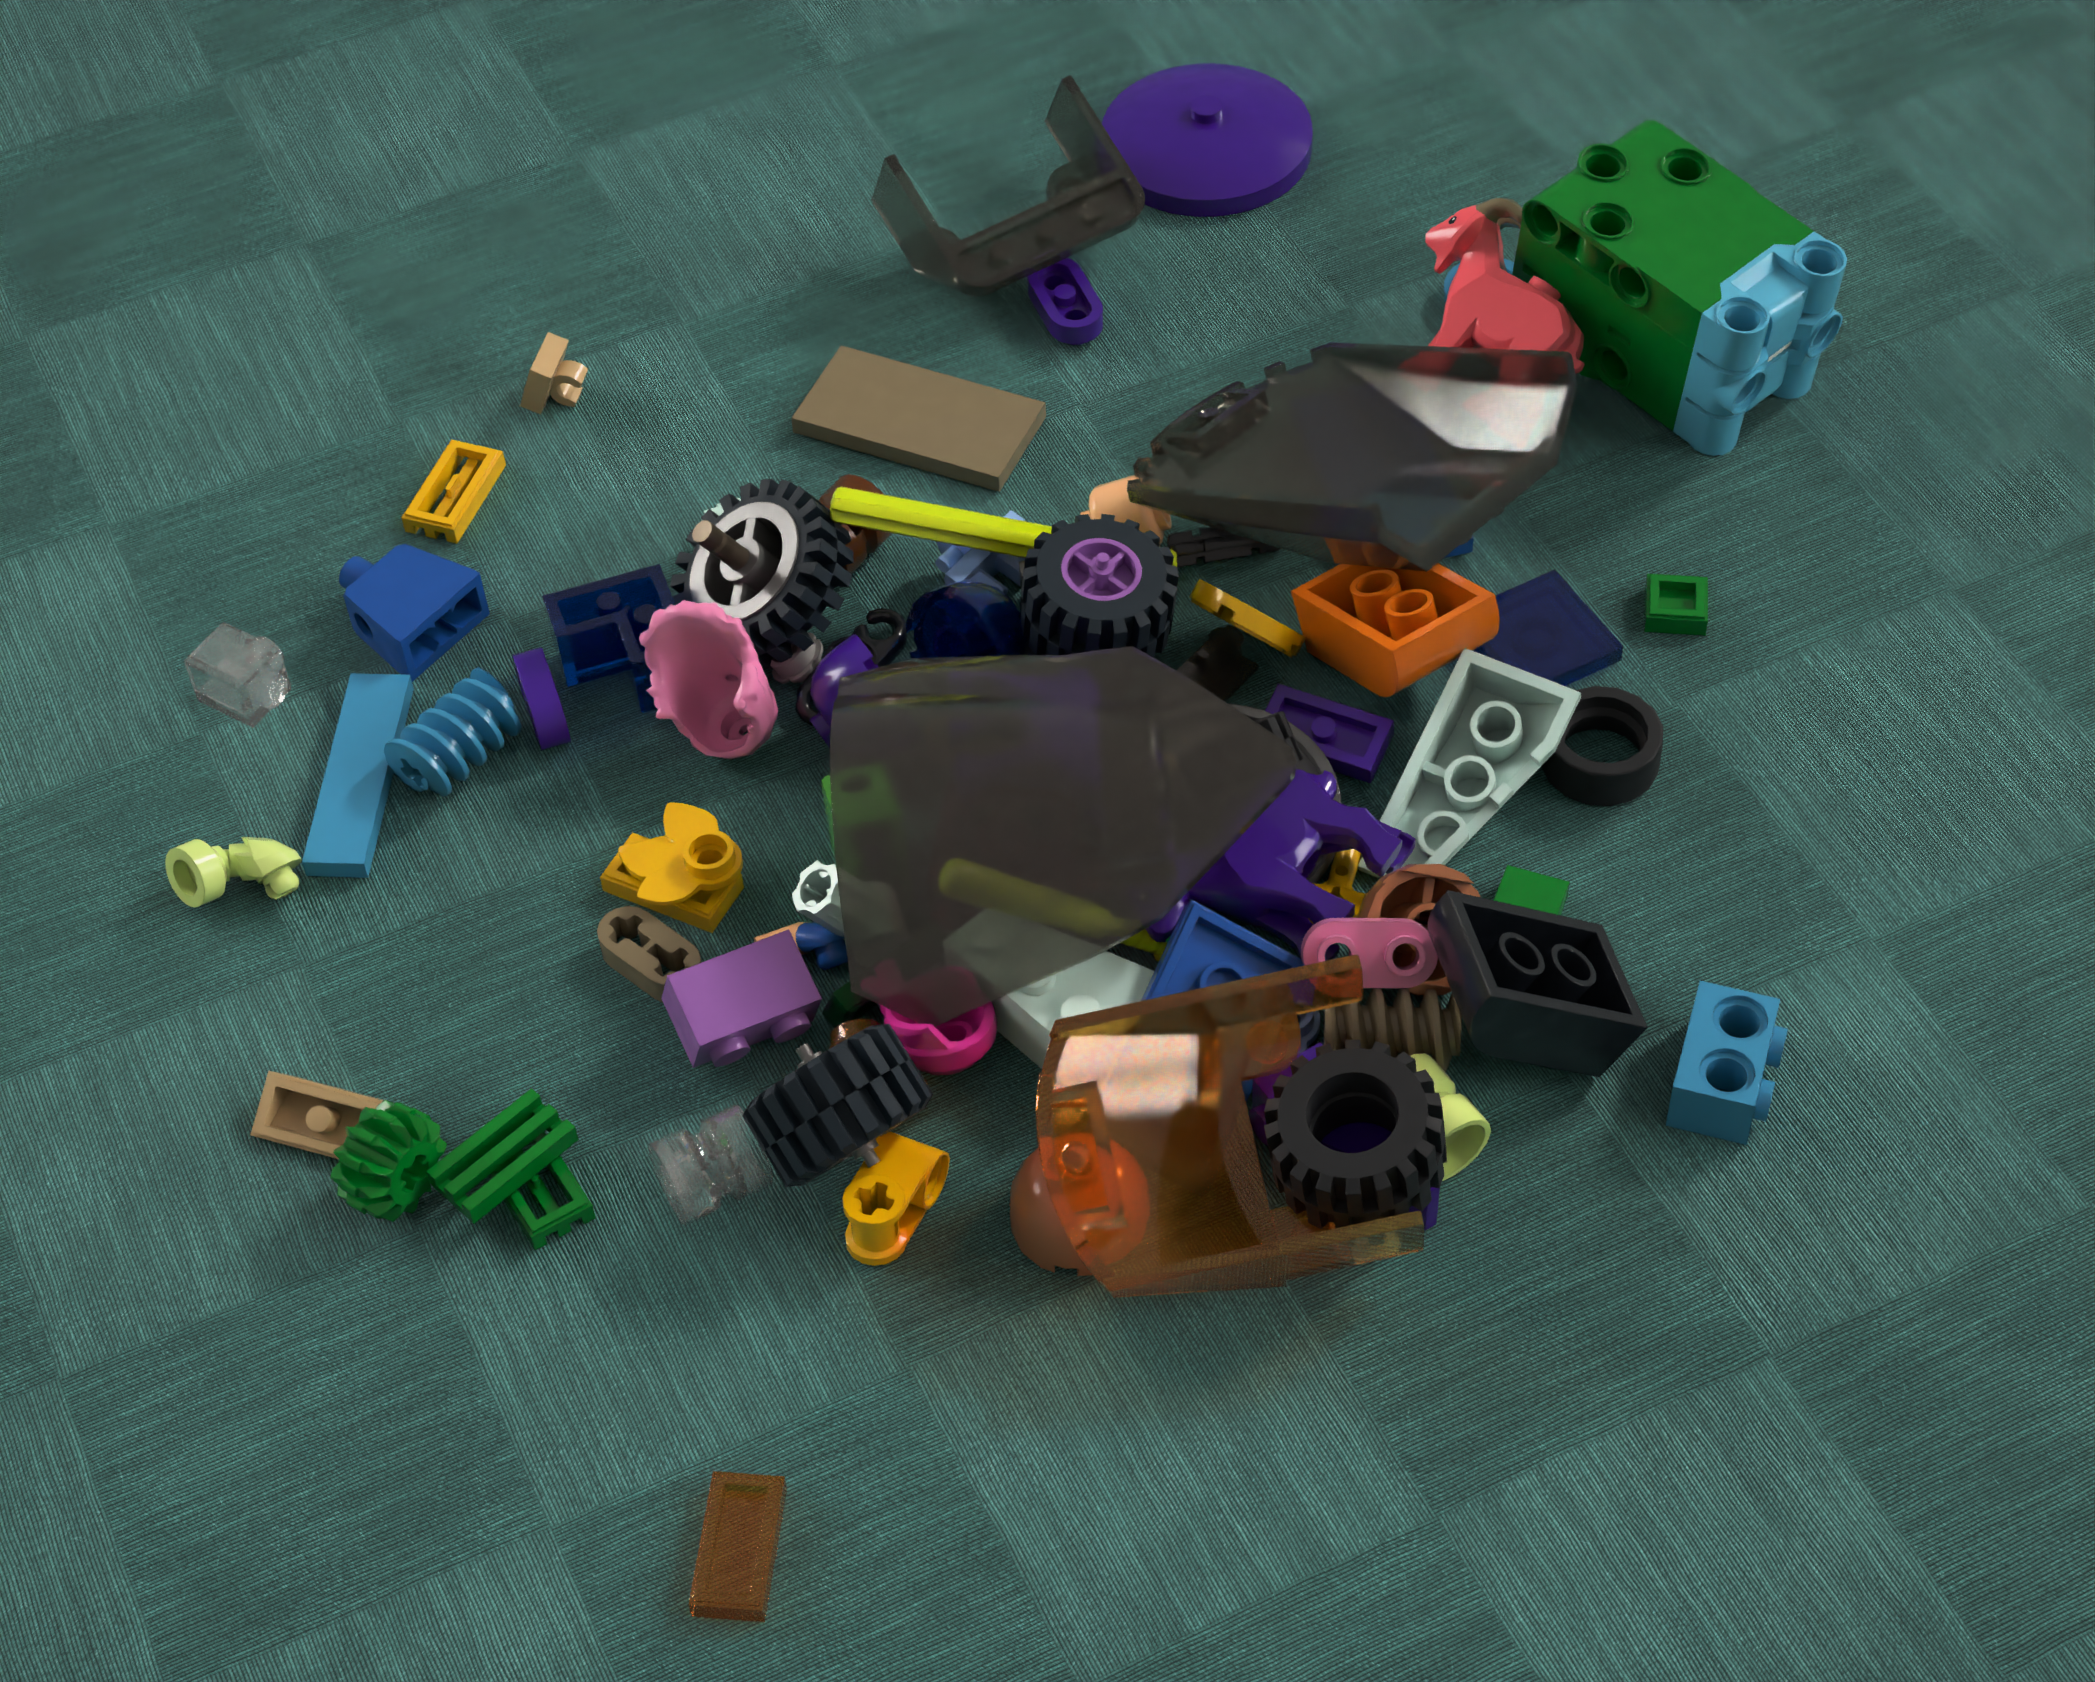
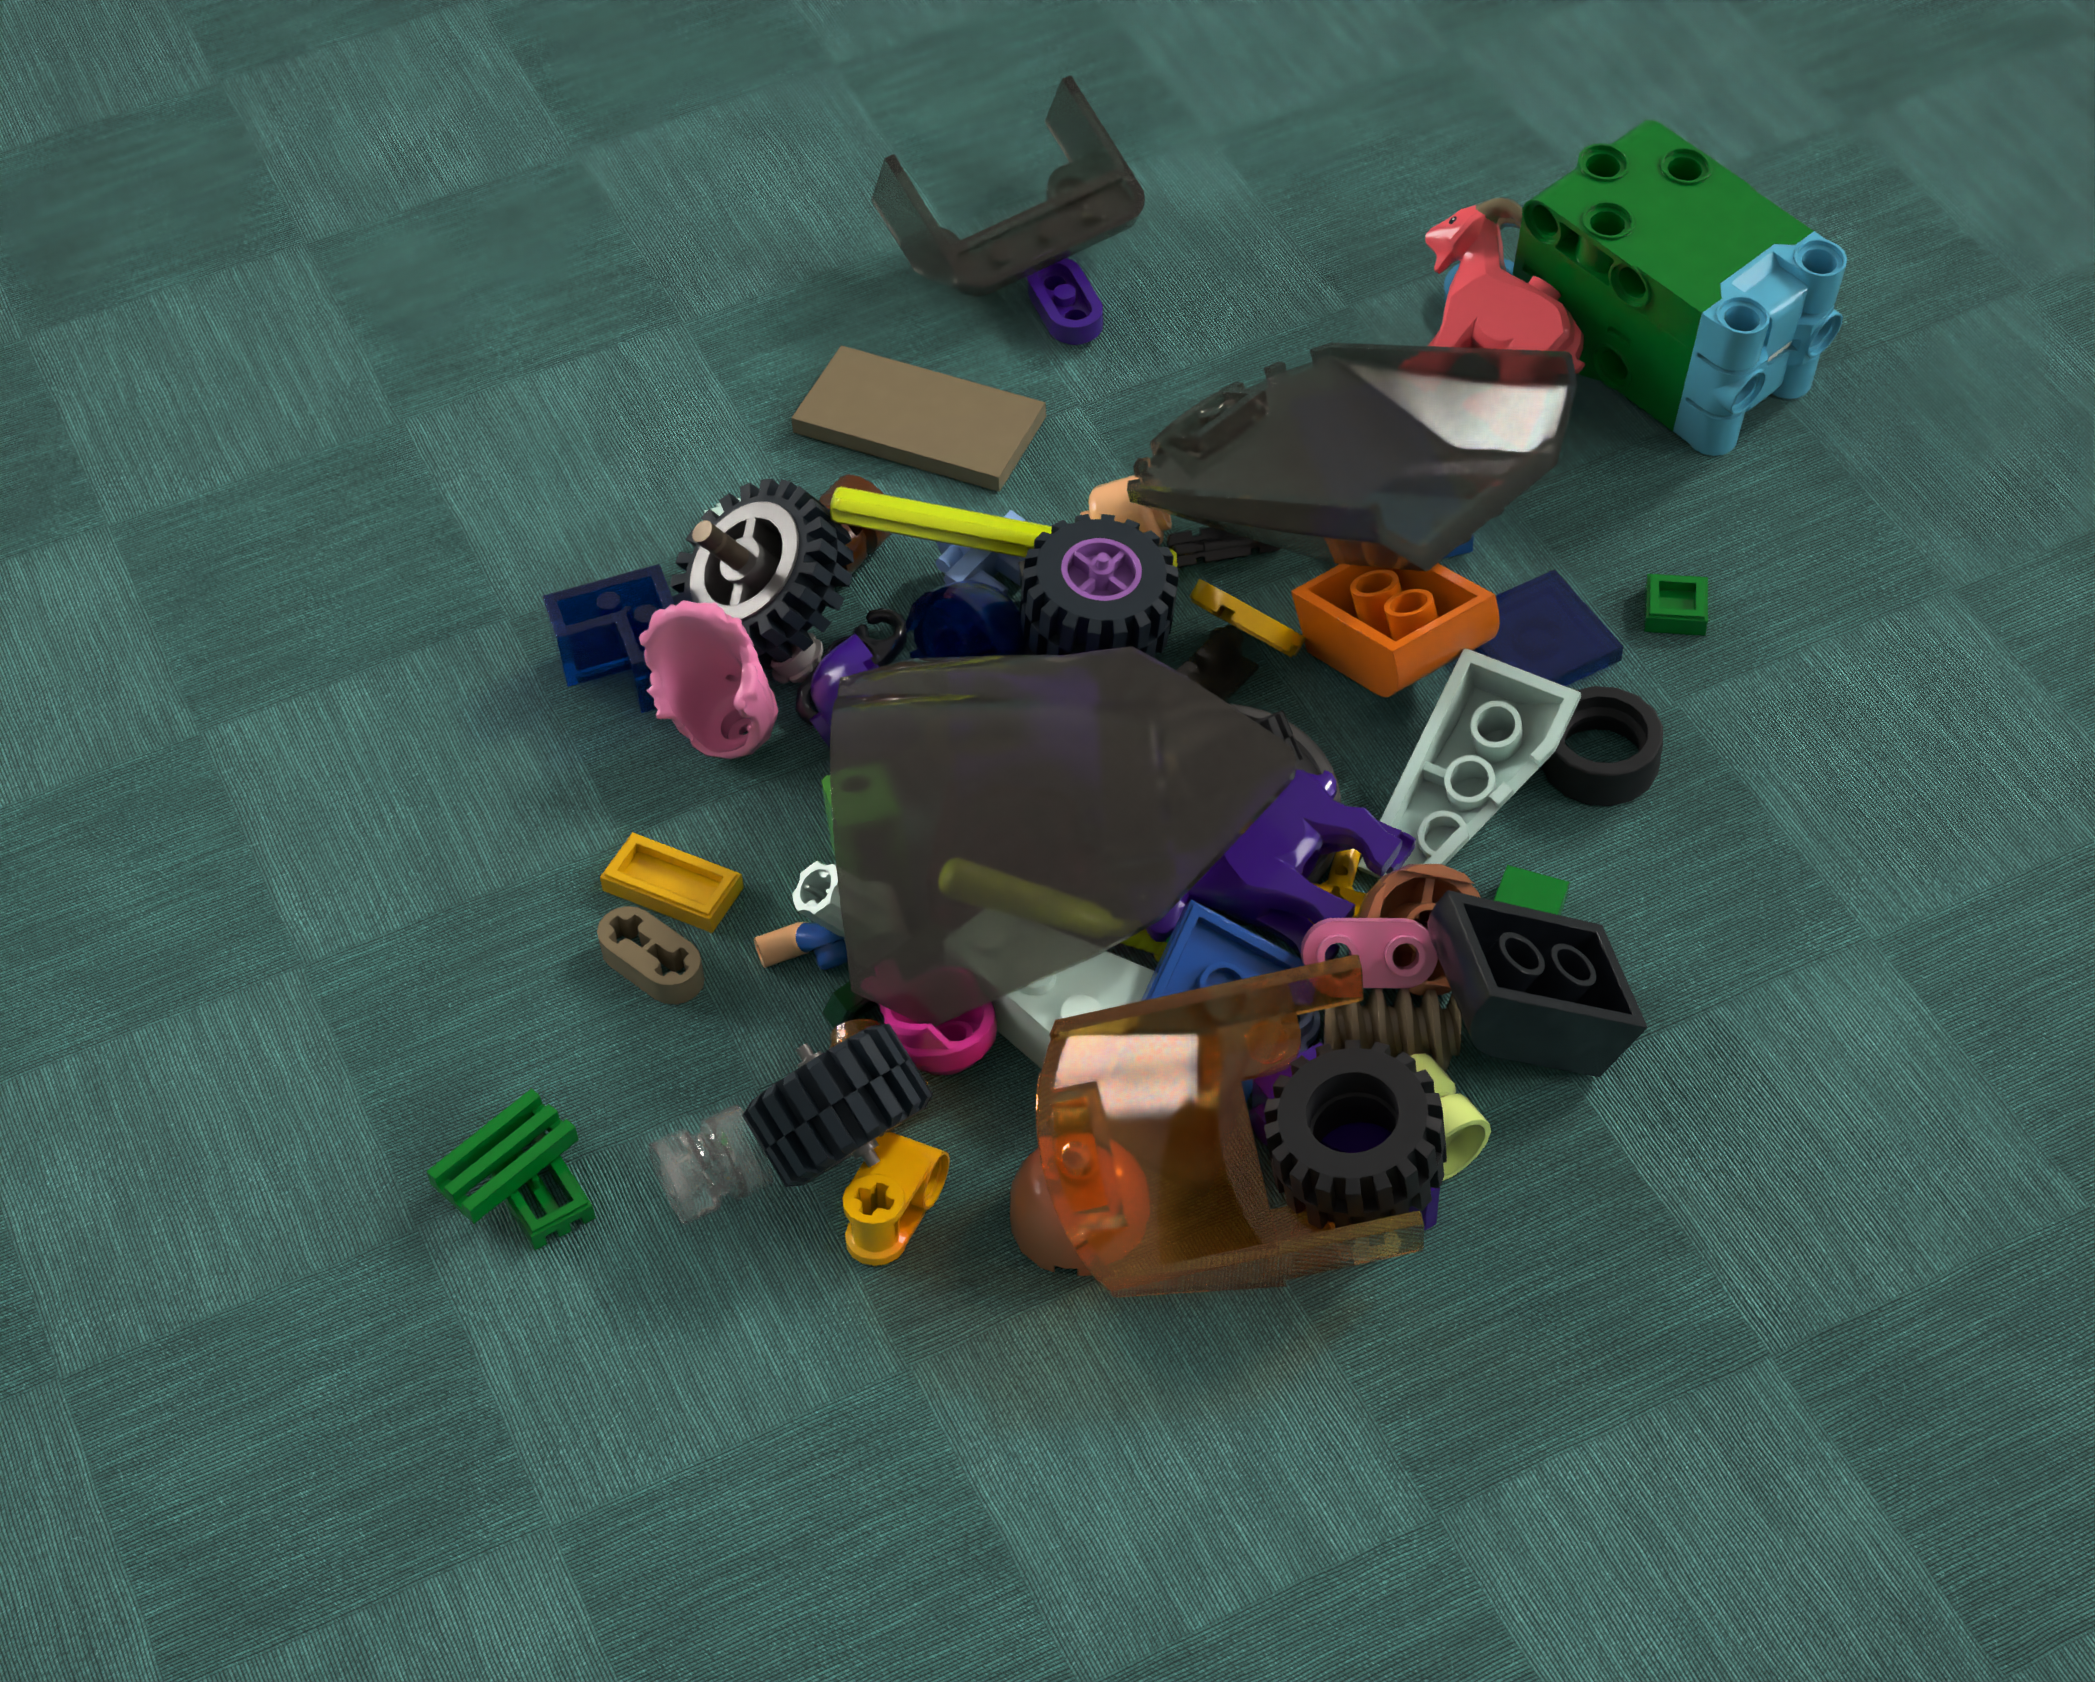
yellowish green arm [165,837,302,907] -> none
clear brick [184,622,292,728] -> none
tan slope [250,1071,383,1159] -> none
dark azure tile [302,673,414,878] -> none
green gear [330,1099,447,1222] -> none
blue torso [339,544,490,682] -> none
dark azure piece [384,667,522,797] -> none
yellow tile [401,439,506,544] -> none
dark purple beam [512,647,571,751] -> none
tan tile [520,332,588,414] -> none
yellow plate [618,802,743,906] -> none
medium lavender brick [661,929,822,1068] -> none
clear orange tile [688,1471,787,1622] -> none
dark purple dish [1101,63,1313,217] -> none
dark purple plate [1265,684,1394,783] -> none
dark azure brick [1665,981,1788,1145] -> none

